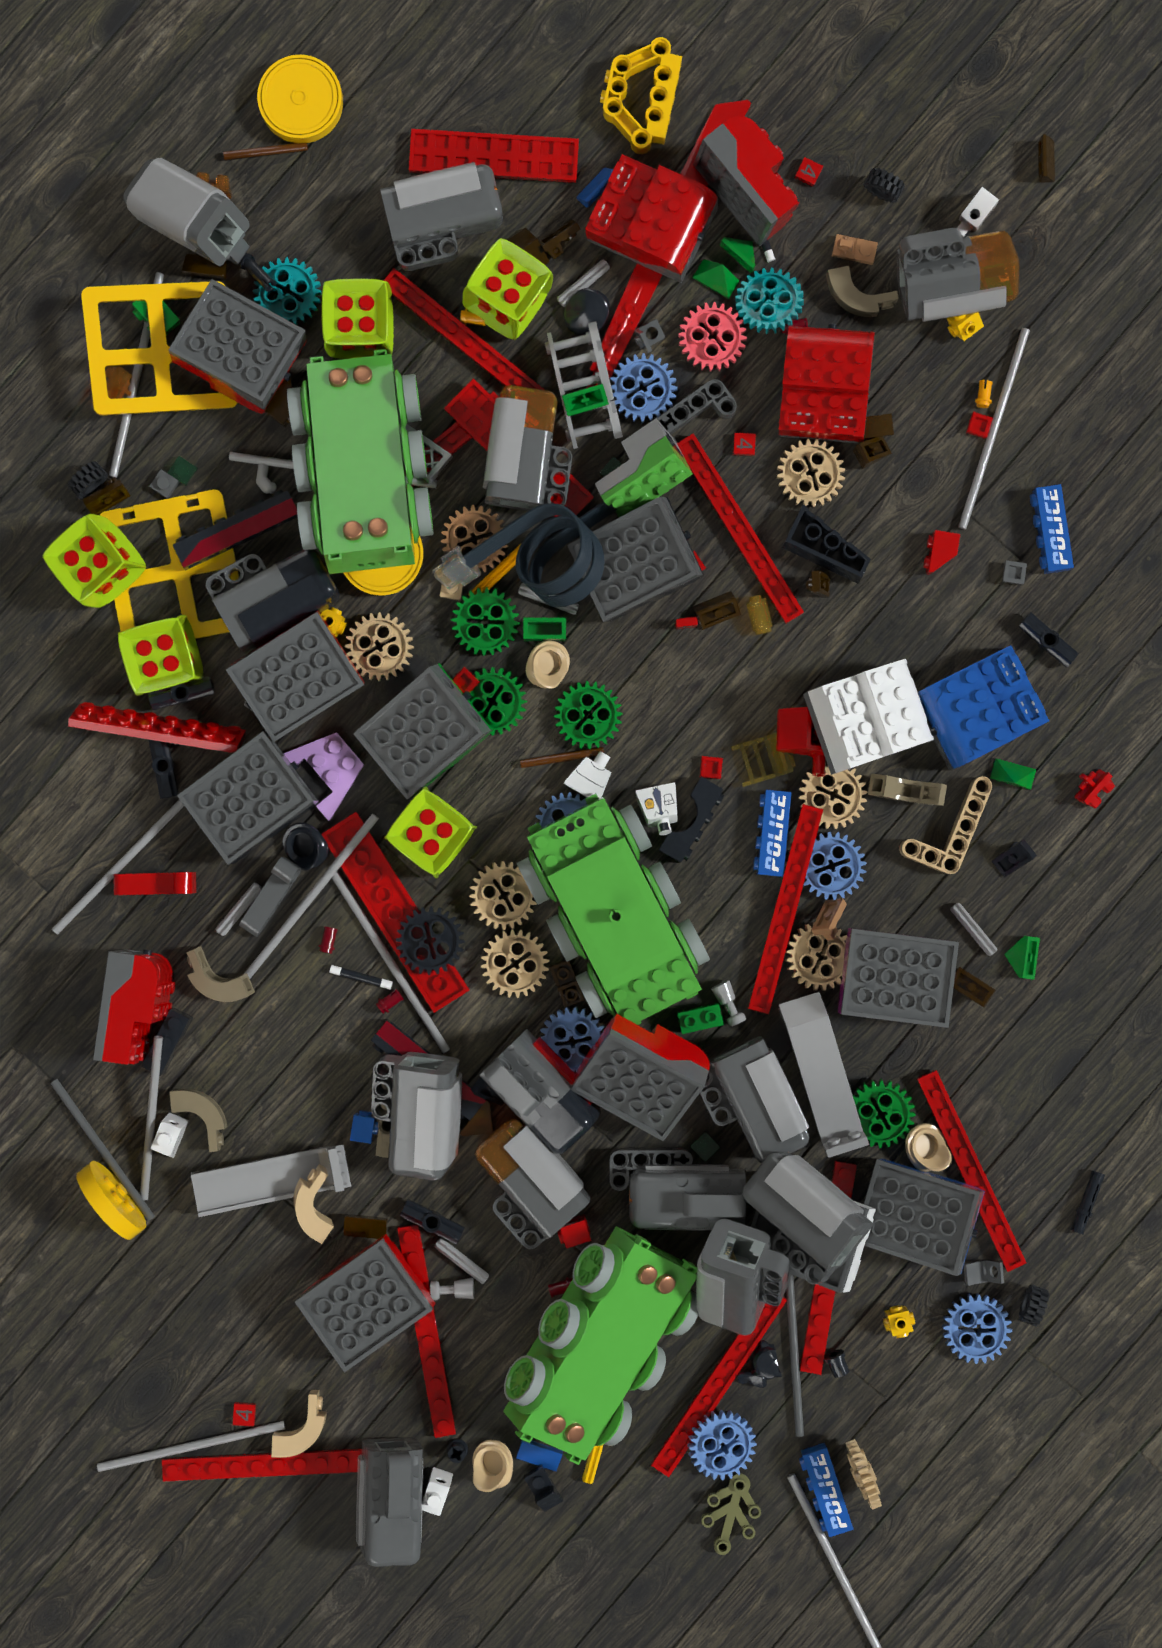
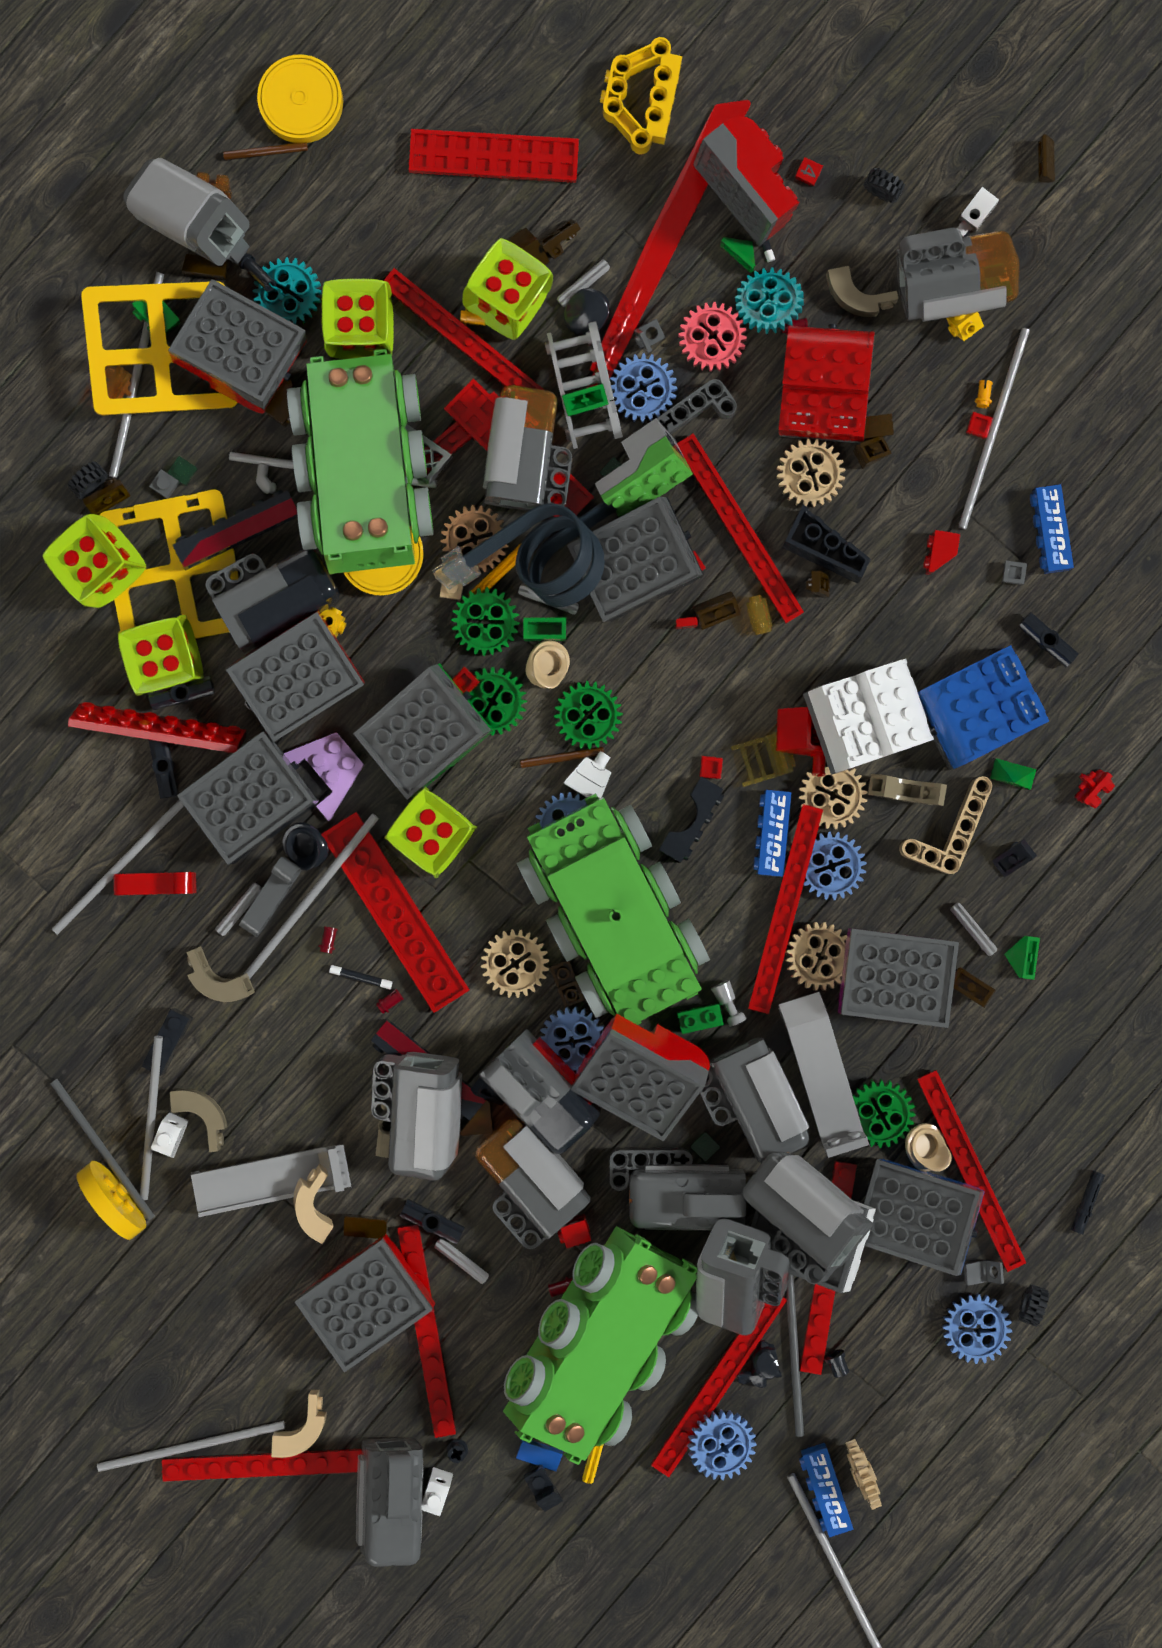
red piece [93,949,175,1065] -> none
red tile [233,1402,256,1426] -> none
light grey piece [332,871,450,1053] -> none
tan gear [345,612,414,681] -> none
blue brick [350,1110,379,1144] -> none
dark grey piece [380,162,503,271] -> none
black gear [396,906,465,975] -> none
light grey piece [430,1278,475,1300] -> none
tan gear [469,861,537,930] -> none
tan piece [473,1439,513,1492] -> none
blue slope [576,168,613,208] -> none
red piece [585,154,718,283] -> none
white torso [636,782,677,835] -> none
green slope [693,259,739,299] -> none
olive plant [701,1473,761,1555] -> none
red tile [733,433,756,456] -> none
medium nougat hinge [811,898,847,940] -> none
medium nougat hinge [832,234,878,265] -> none
yellow brick [883,1305,915,1338] -> none

